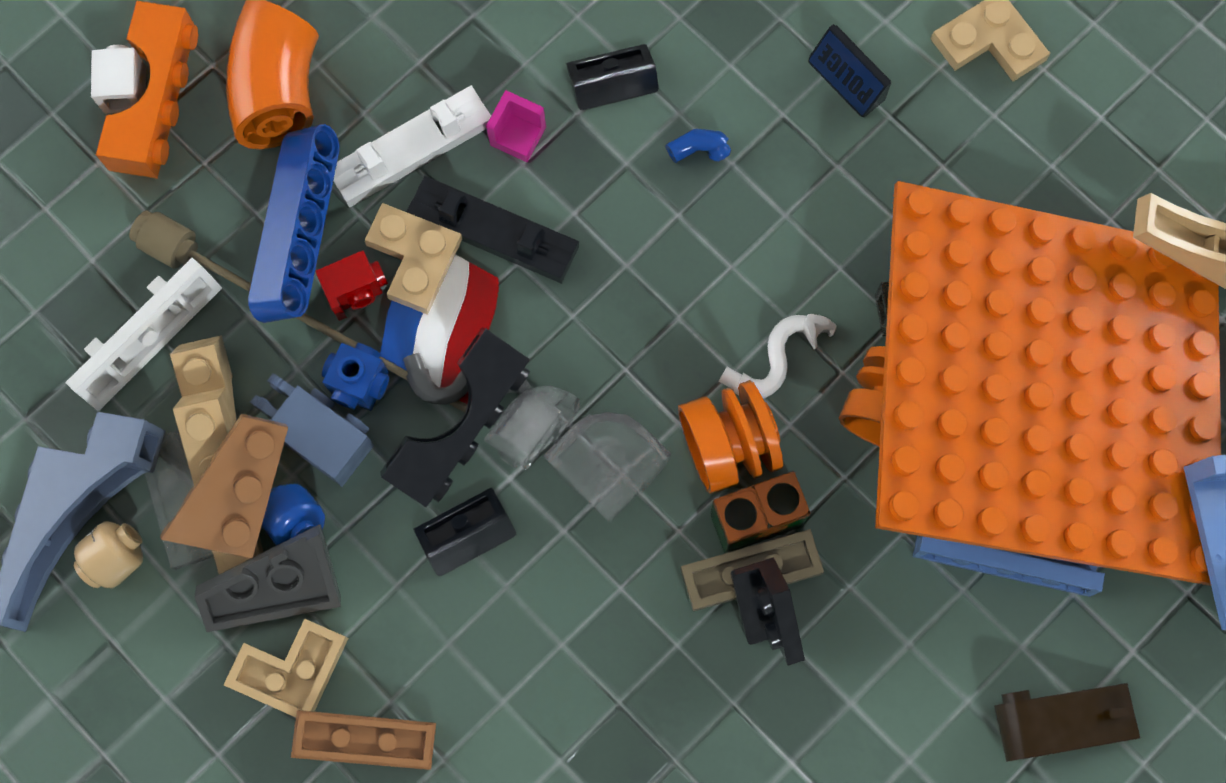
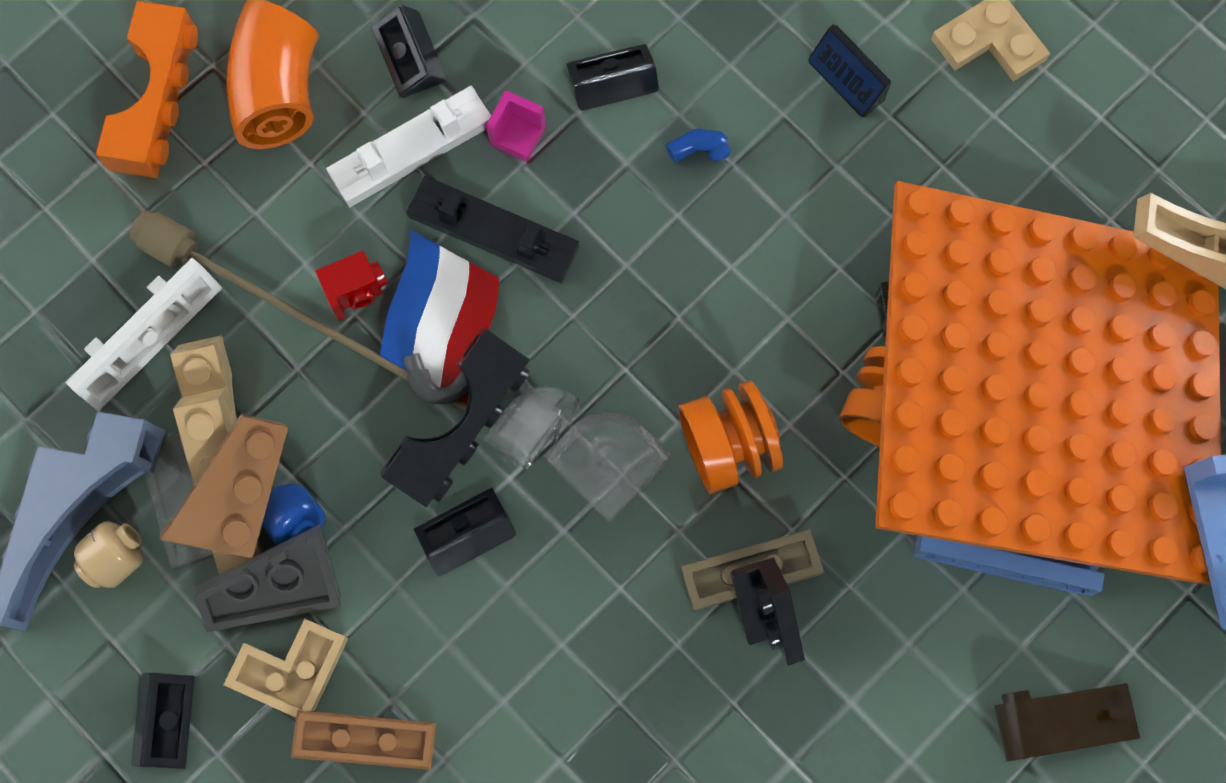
white brick [91,45,146,114] -> none
blue beam [248,124,339,323] -> none
sand blue hinge [249,373,374,487] -> none
blue brick [322,343,389,411] -> none
tan plate [365,203,462,315] -> none
dark orange piece [711,471,811,553] -> none
white animal [718,314,837,399] -> none
none -> black slope [131,673,195,769]
none -> black slope [371,5,447,98]

